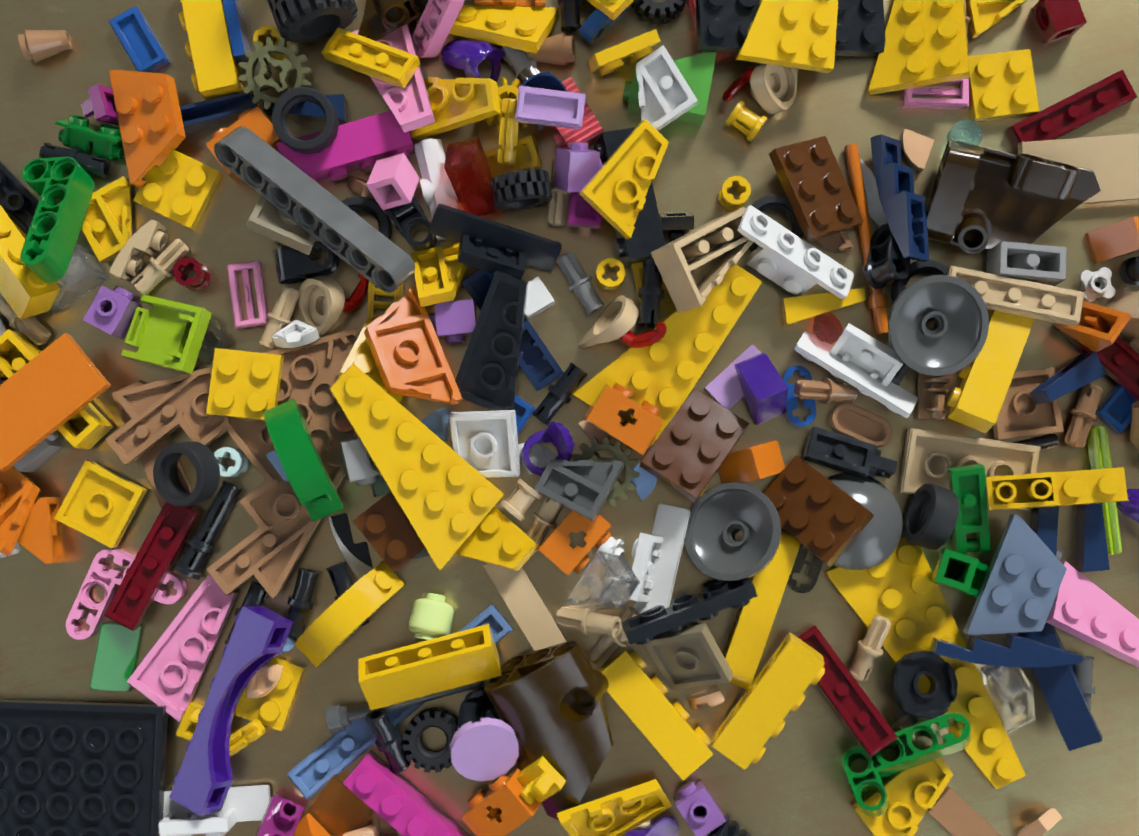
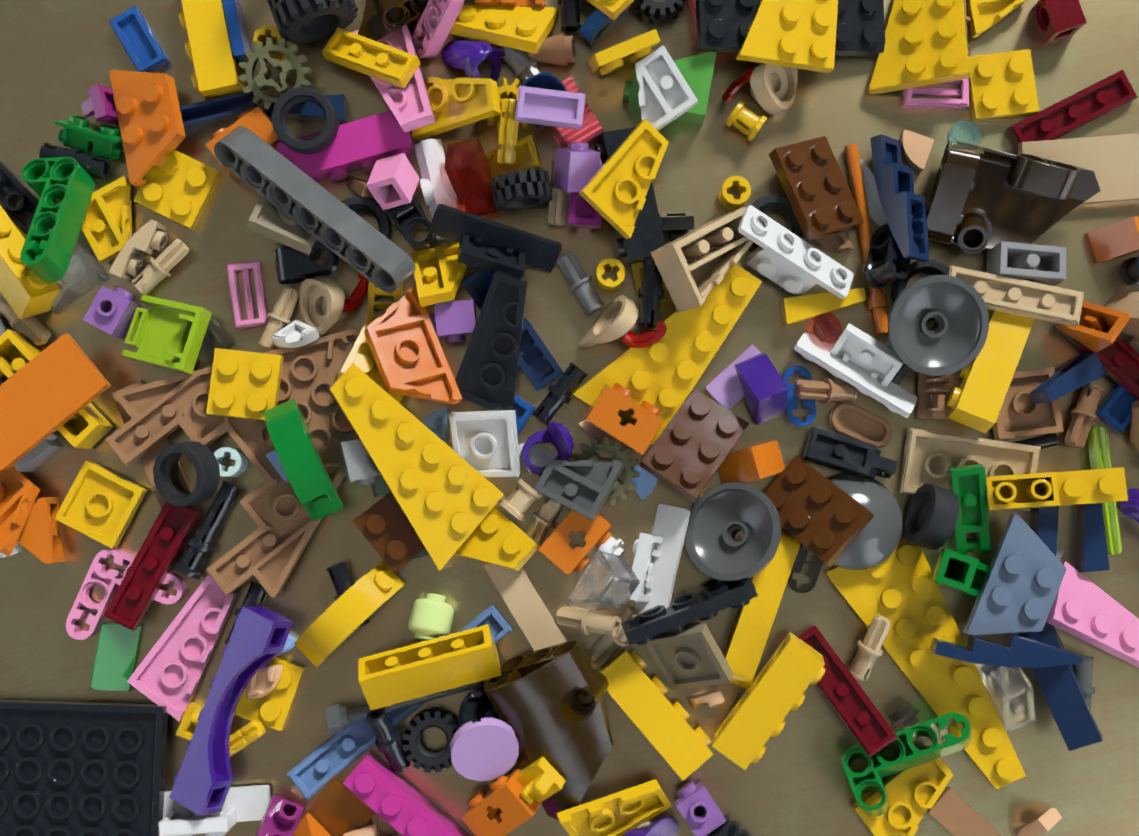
medium nougat cone [18,29,72,62] -> none
dark red bush [173,257,211,292] -> none
black pin [287,568,320,638] -> none
black sticker [328,513,373,579] -> none
white slope [525,276,555,320] -> none
black tile [890,651,958,719] -> none
white plate [1079,267,1115,302] -> none

